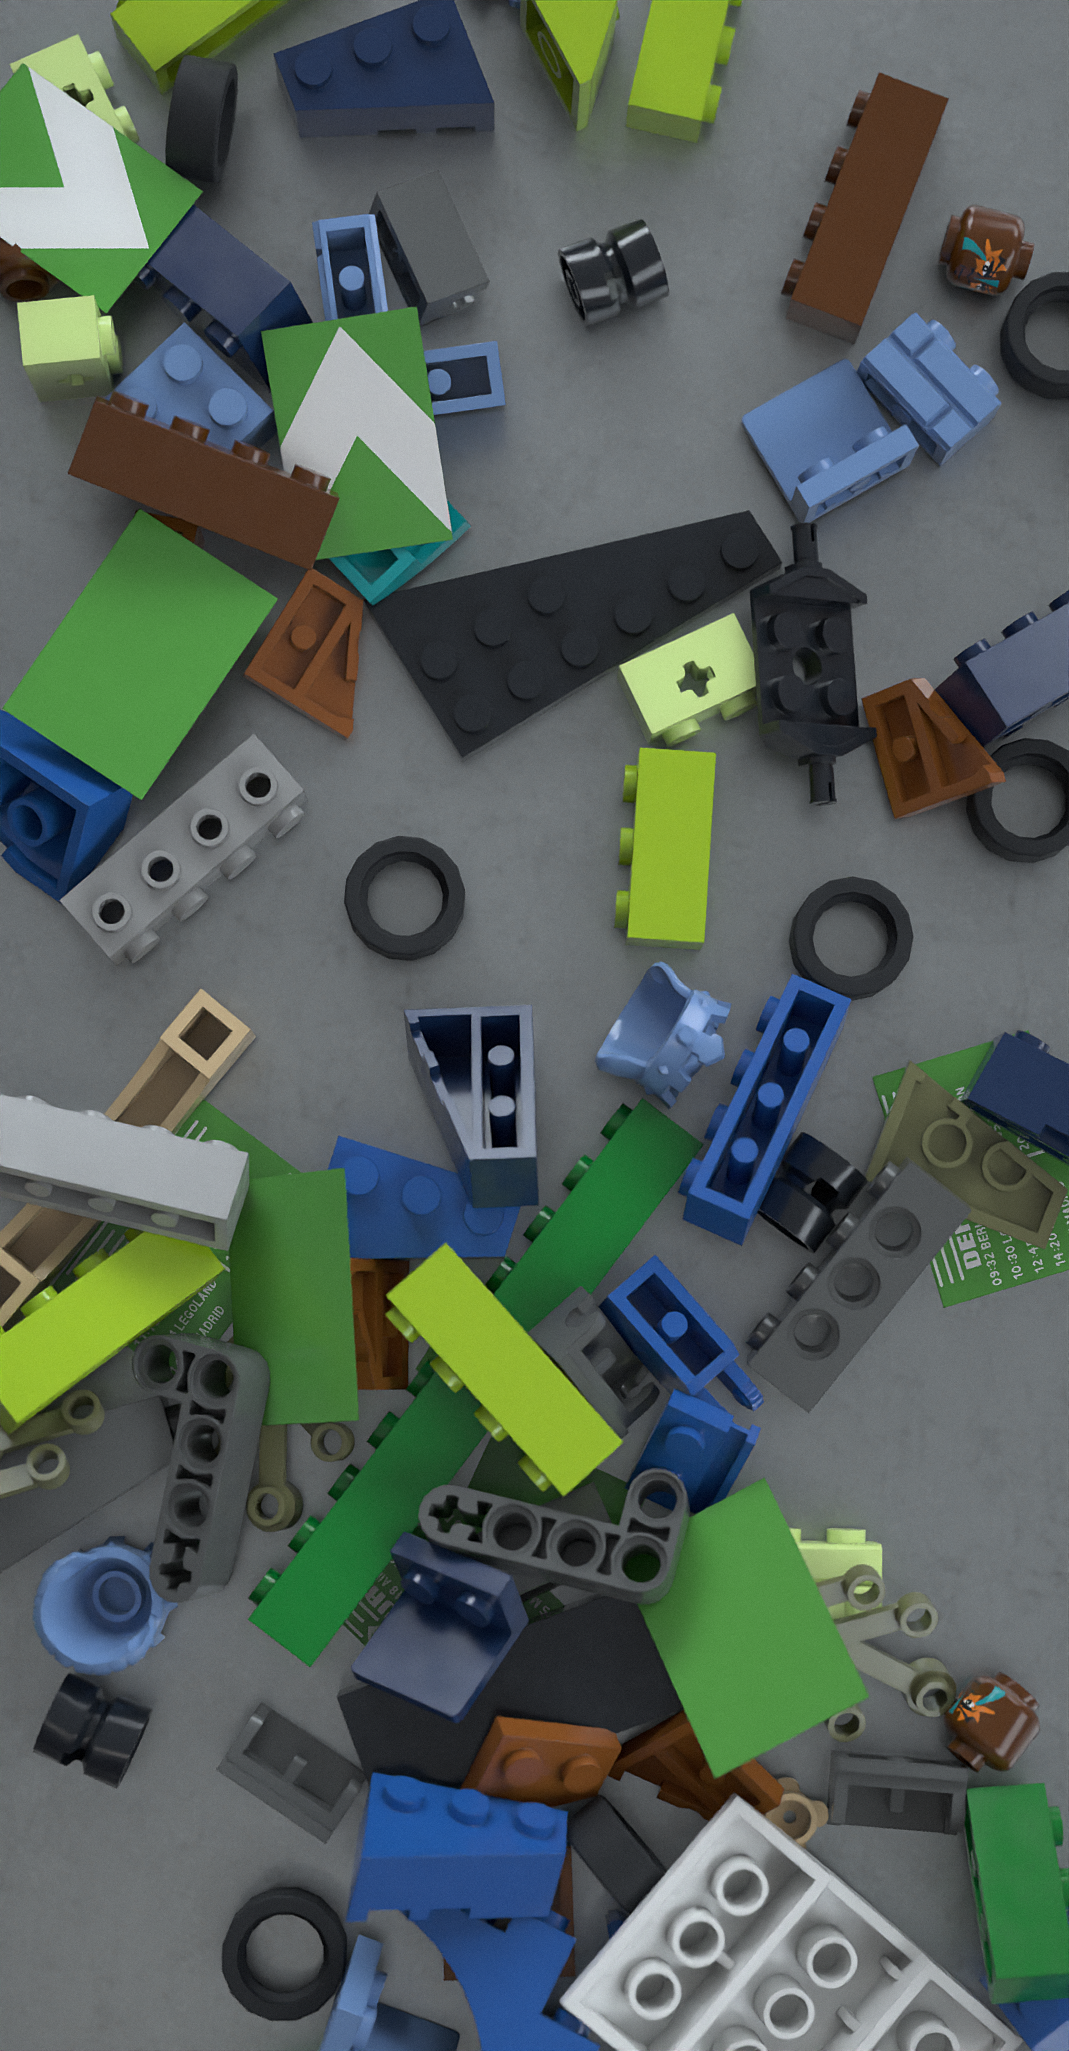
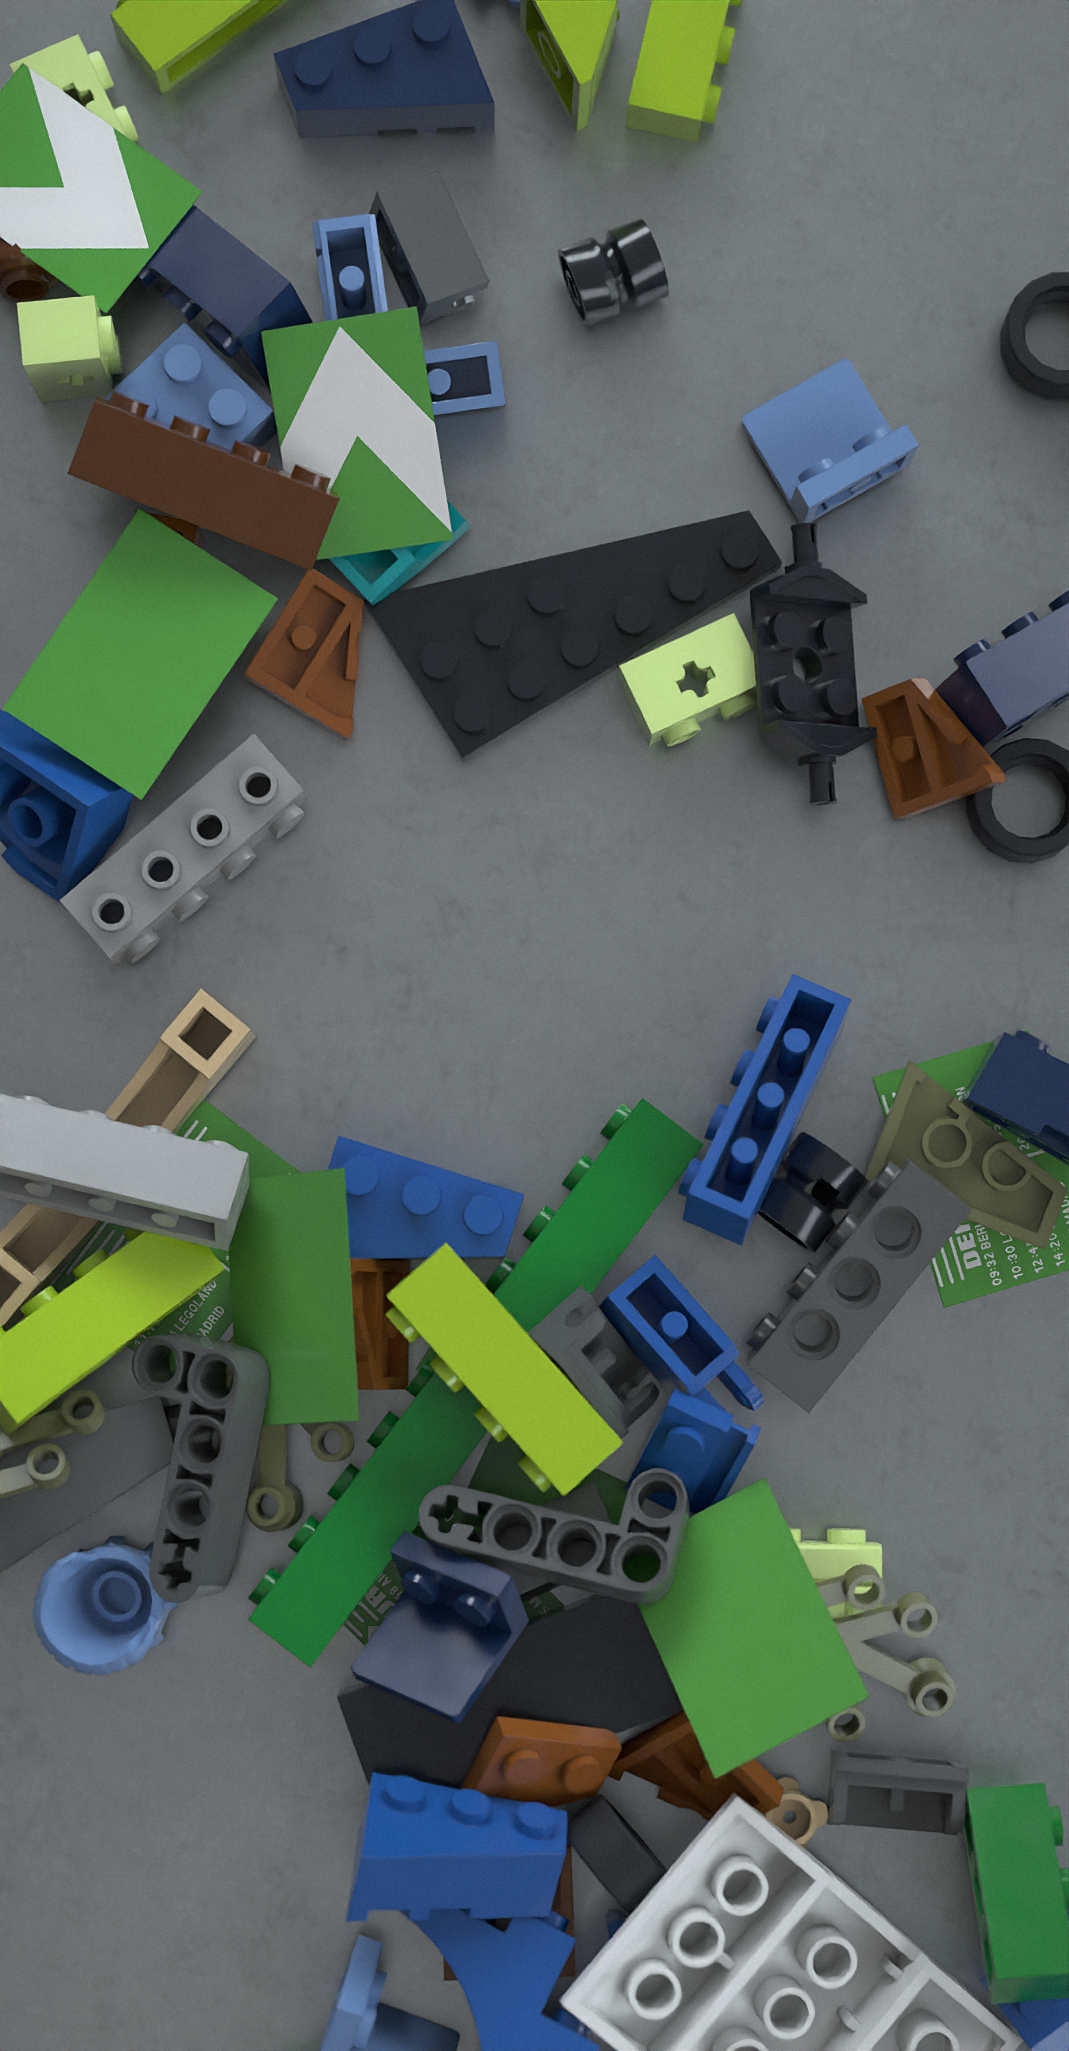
black wheel [33,1672,153,1789] -> none
black tyre [165,55,238,183] -> none
dark grey hinge [216,1702,366,1844] -> none
black tyre [222,1888,347,2021] -> none
black tyre [344,836,465,961] -> none
dark blue wedge [404,1005,539,1208] -> none
medium blue hair [595,962,732,1109] -> none
lime brick [614,748,716,950] -> none
reddish brown brick [781,72,949,345] -> none
black tyre [788,876,914,1001] -> none
medium blue brick [857,312,1002,466] -> none
reddish brown head [938,205,1034,296] -> none
reddish brown head [943,1672,1040,1773] -> none

